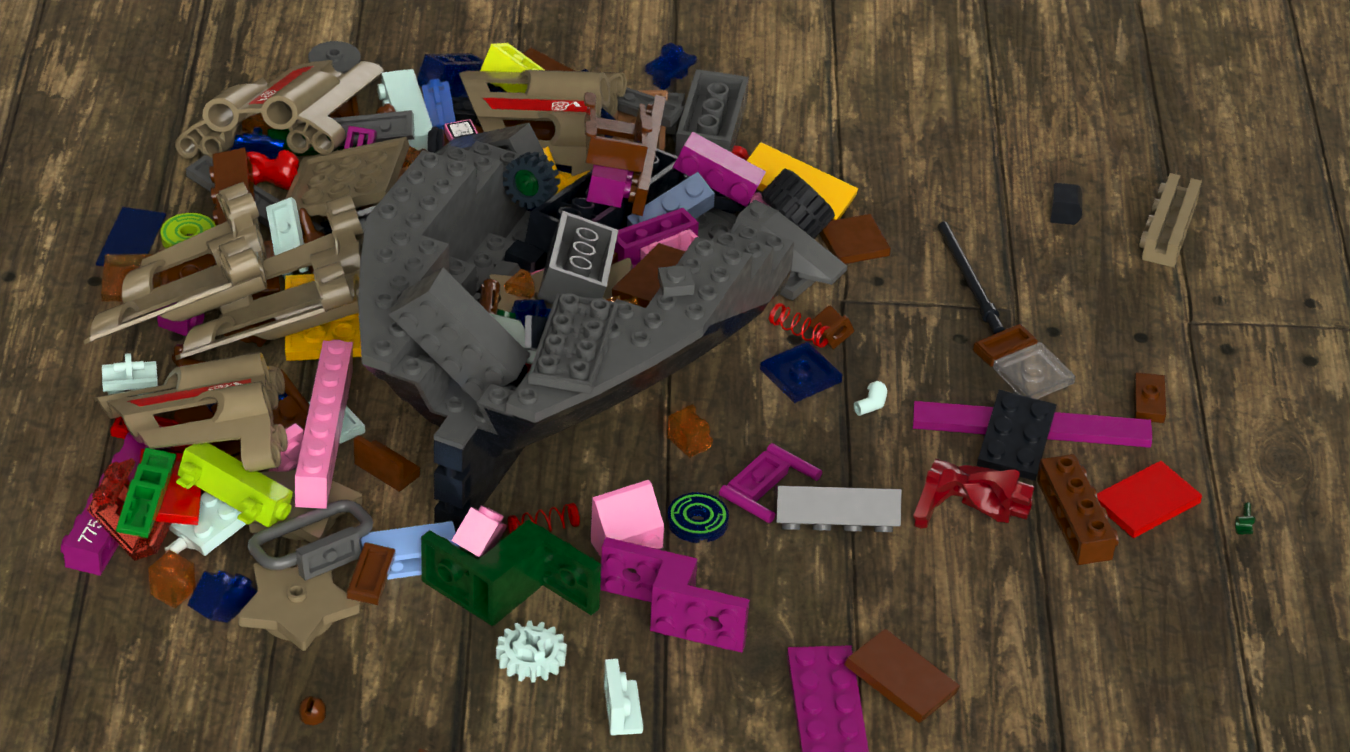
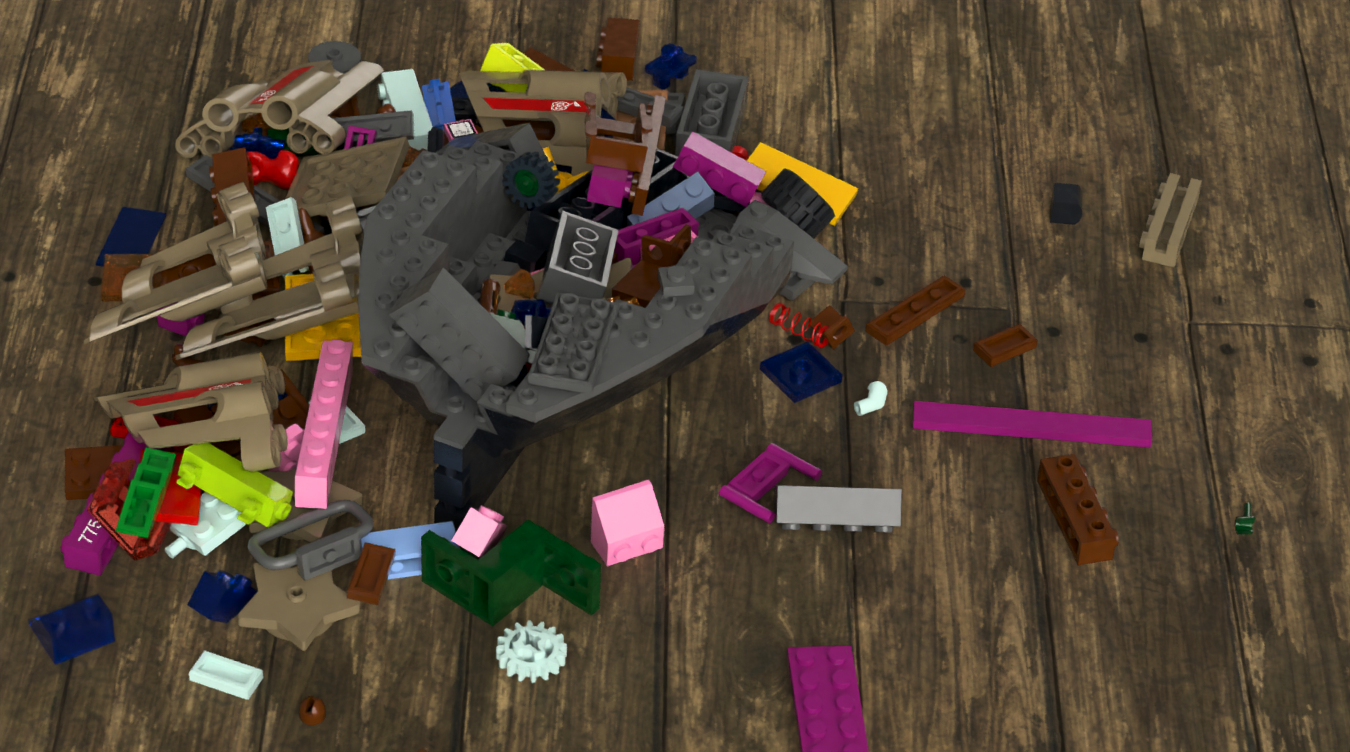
light aqua hips [102,353,158,395] -> none
clear orange brick [148,550,196,608] -> none
lime tile [160,213,216,249] -> none
reddish brown panel [354,435,420,492] -> none
clear blue slope [417,53,484,94] -> none
red piece [508,503,580,533] -> none
magenta bracket [600,537,750,653] -> none
light aqua bracket [604,659,643,735] -> none
clear orange brick [667,404,713,458] -> none
clear blue tile [668,492,729,543] -> none
reddish brown tile [819,214,891,264] -> none
reddish brown tile [845,629,960,723] -> none
dark red hips [913,459,1034,528] -> none
black bar [938,221,1005,334] -> none
black plate [977,389,1057,481] -> none
clear tile [993,342,1076,399] -> none
red tile [1097,461,1202,539] -> none
reddish brown plate [1134,372,1166,423] -> none
none -> clear blue slope [28,594,115,665]
none -> reddish brown wing [65,445,123,500]
none -> light aqua tile [189,650,263,700]
none -> reddish brown brick [596,17,639,81]
none -> reddish brown bracket [641,224,691,267]
none -> reddish brown tile [865,275,965,346]

